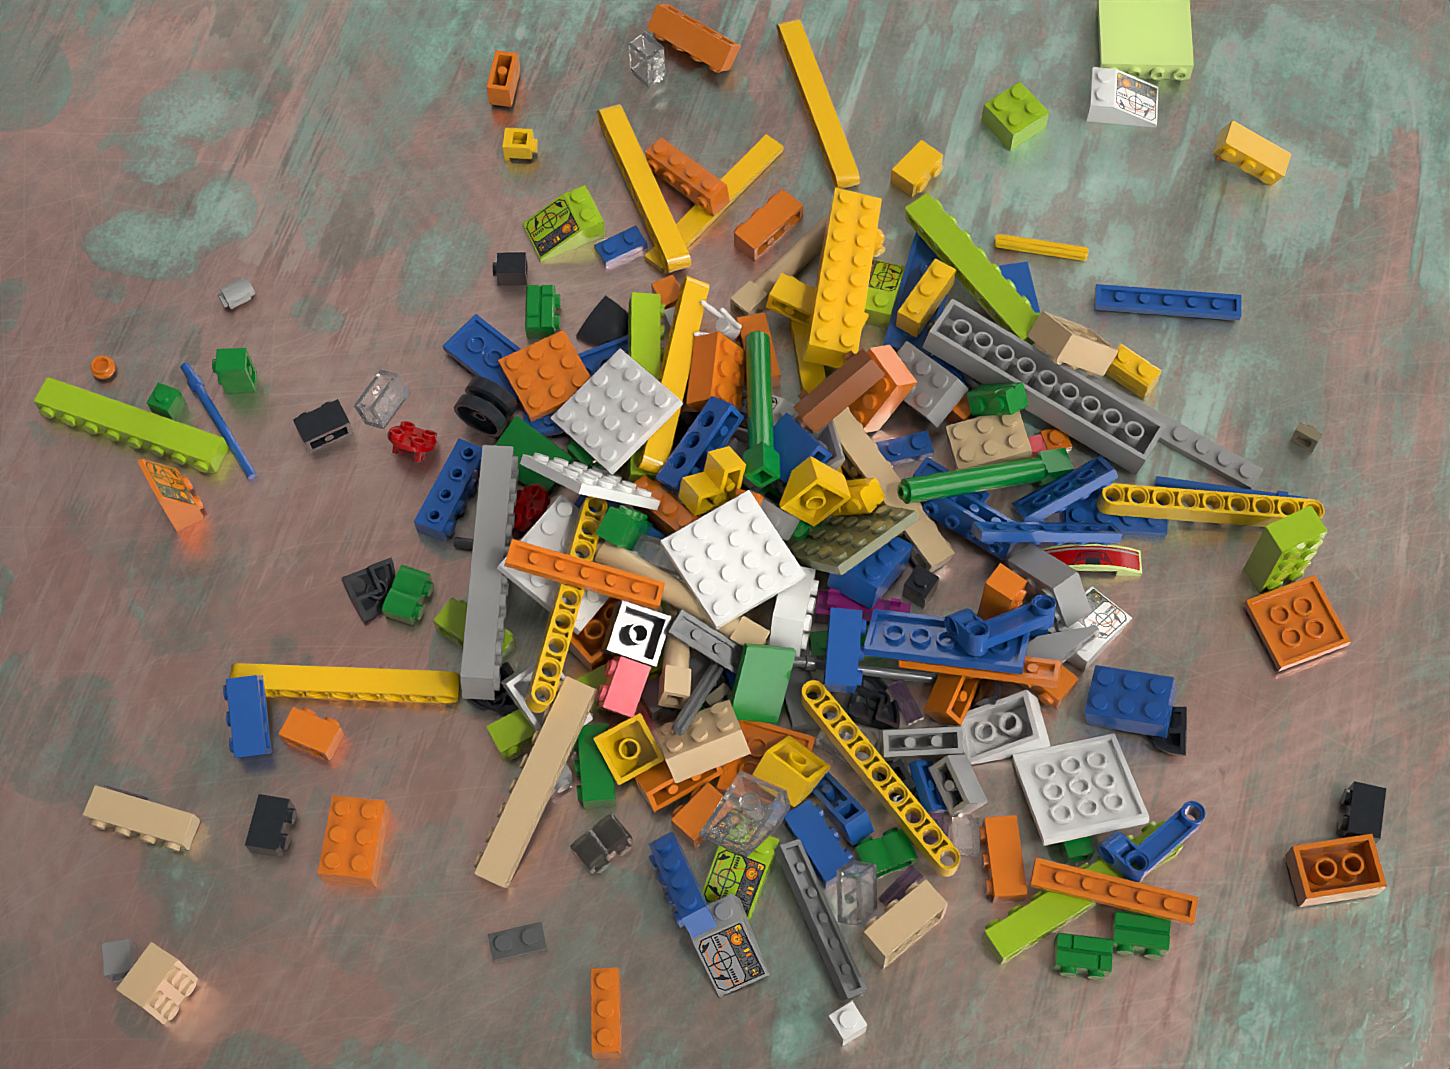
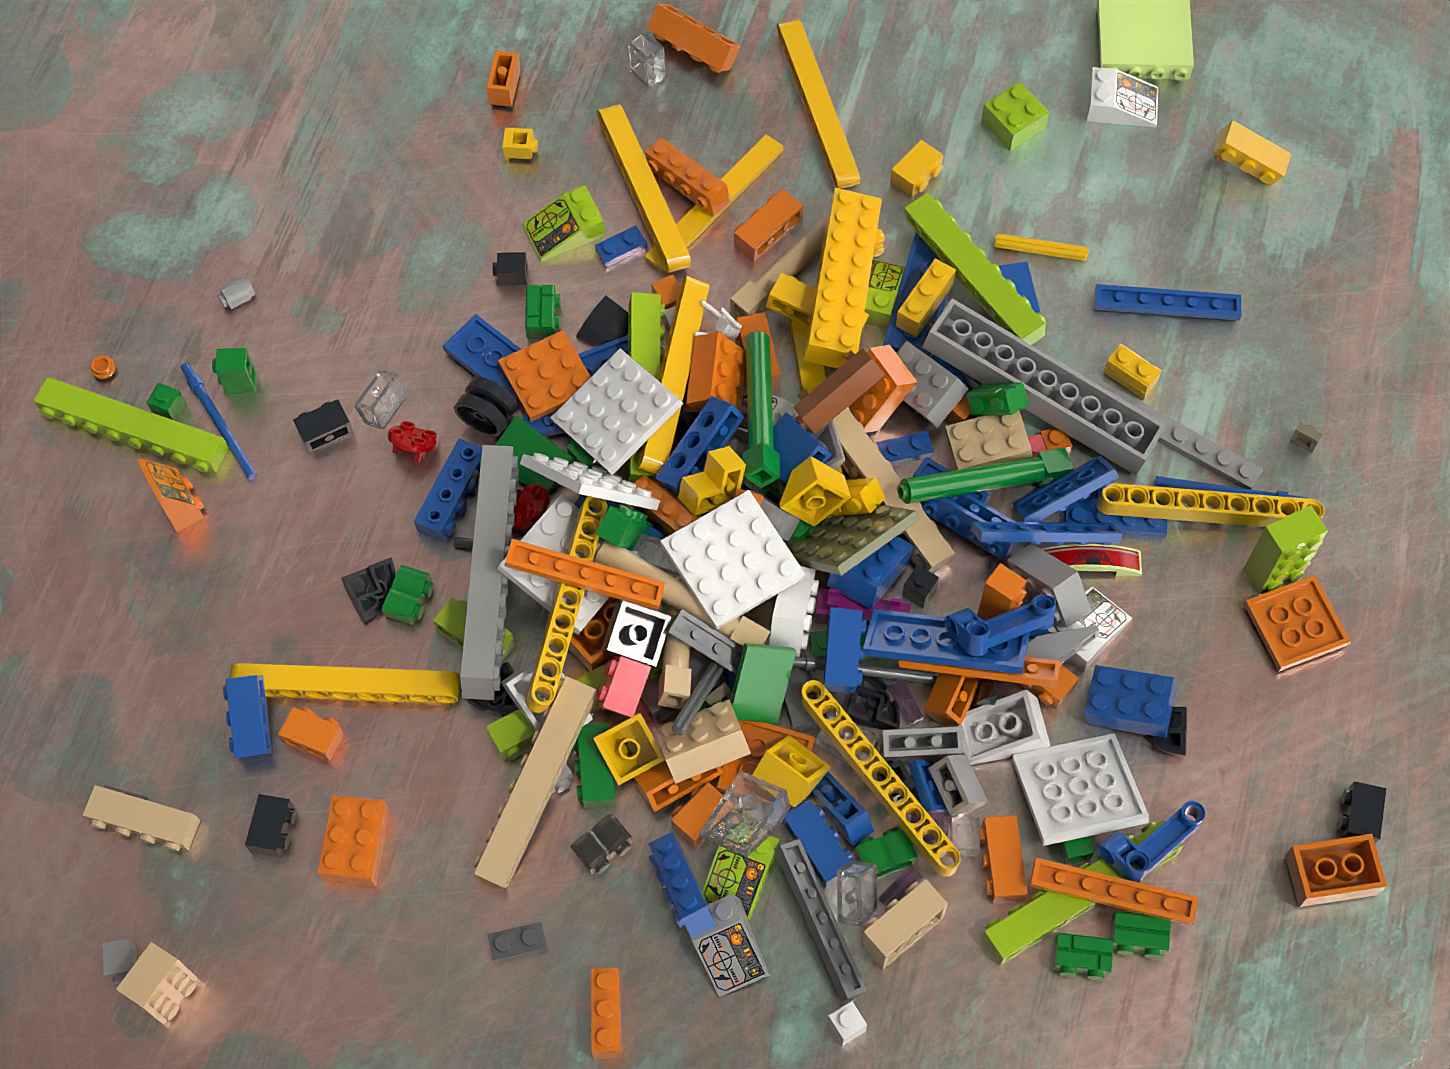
tan brick [1027,311,1119,376] -> none

